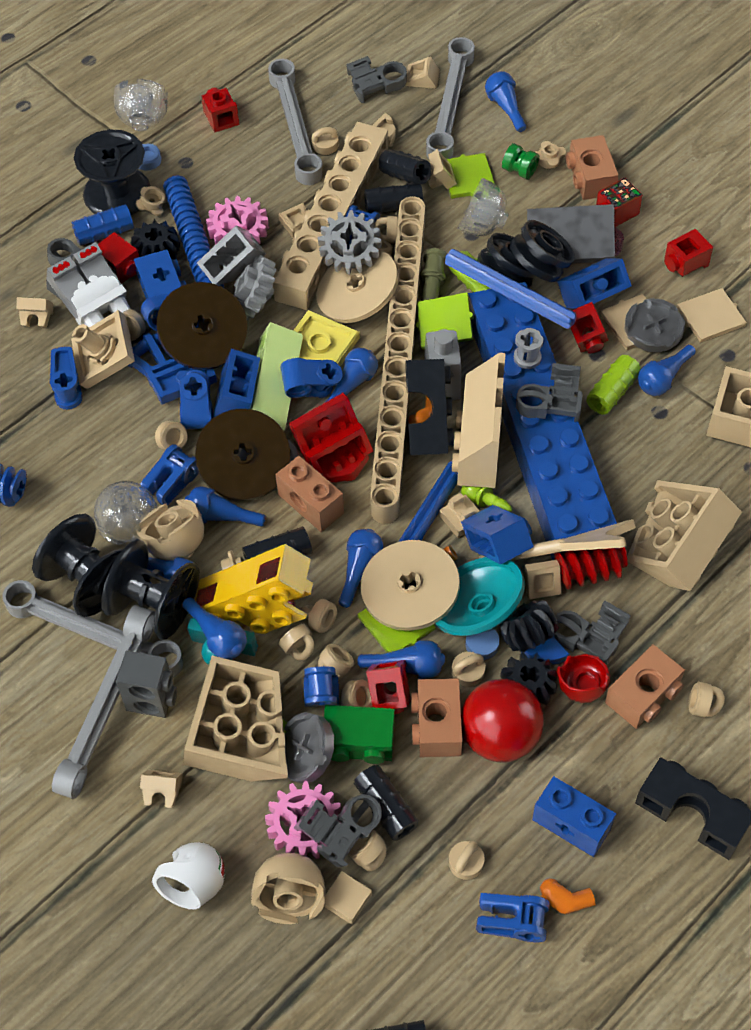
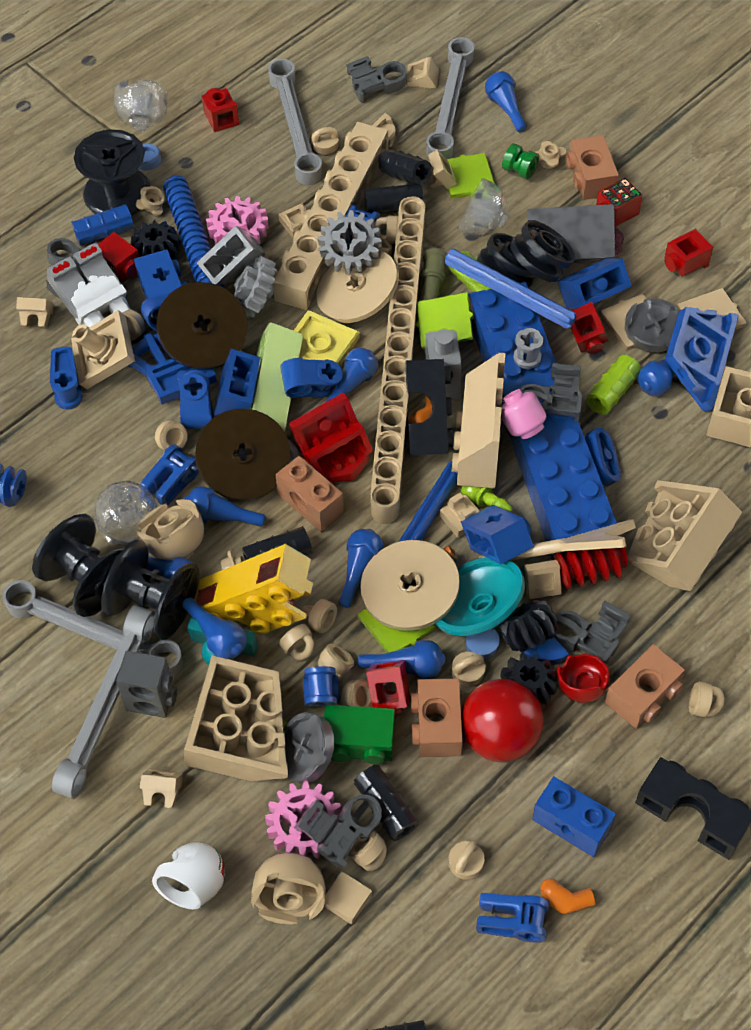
none -> bright pink head [501,389,547,439]
none -> blue plate [585,427,621,487]
none -> blue wing [665,307,739,412]

